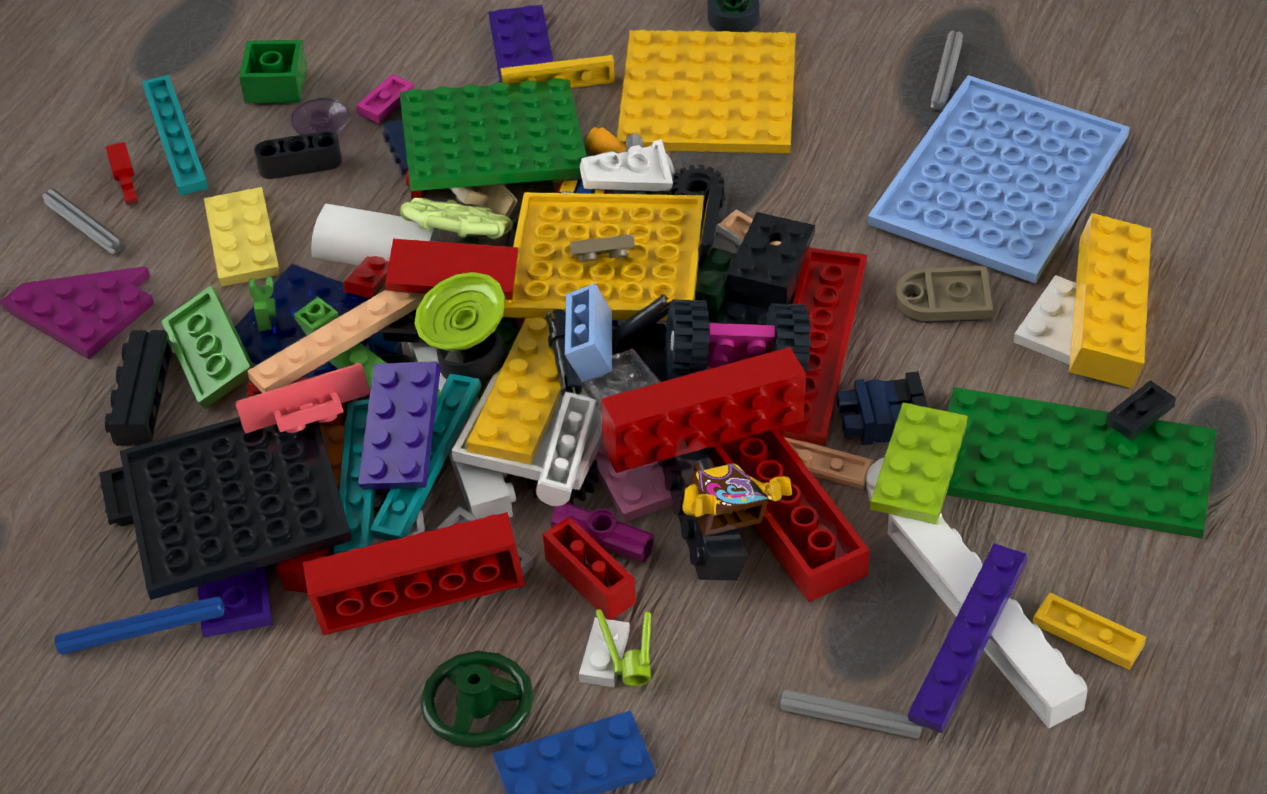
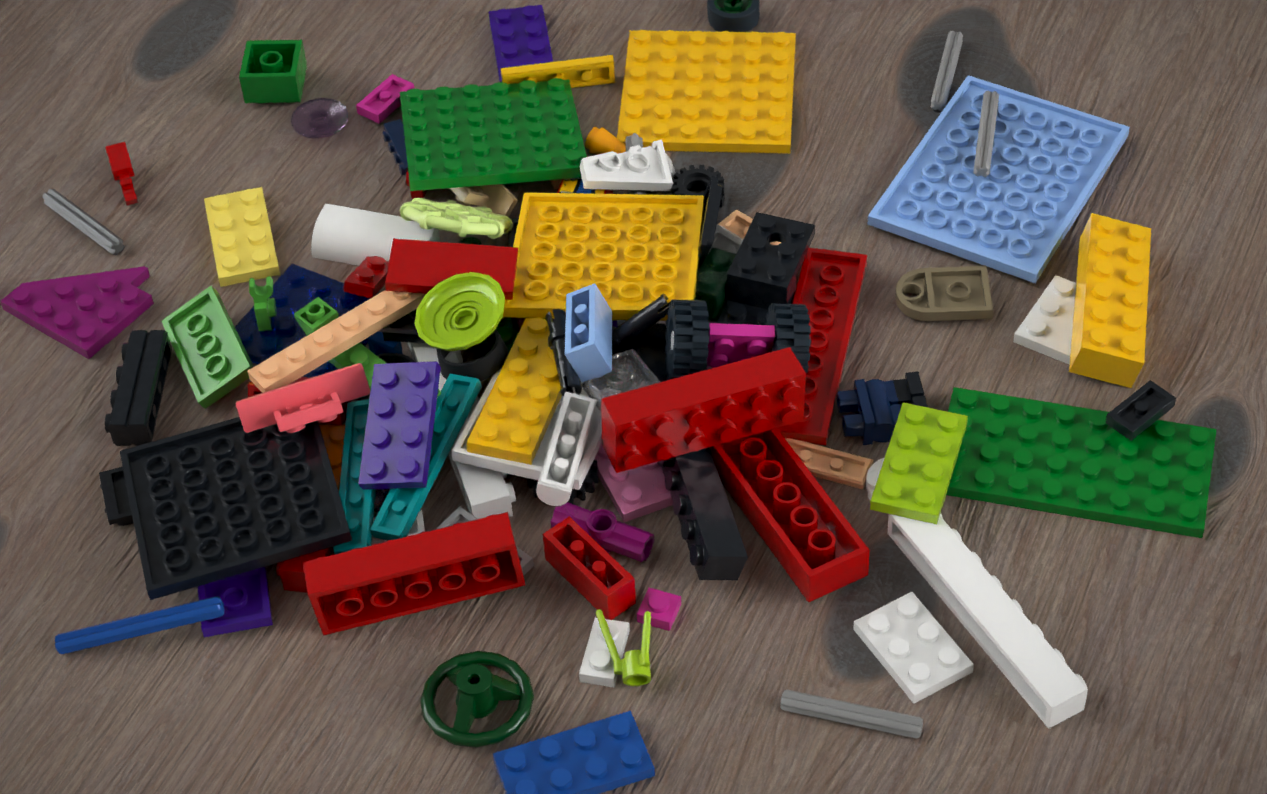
teal plate [142,74,208,196] -> none
black beam [254,131,342,179] -> none
dark tan plate [569,234,635,262] -> none
torso [683,458,792,536] -> none
dark purple plate [908,543,1027,733] -> none
yellow plate [1032,592,1146,670] -> none
none -> dark pink plate [637,588,682,631]
none -> white plate [853,592,974,703]
none -> light grey axle [974,90,999,177]

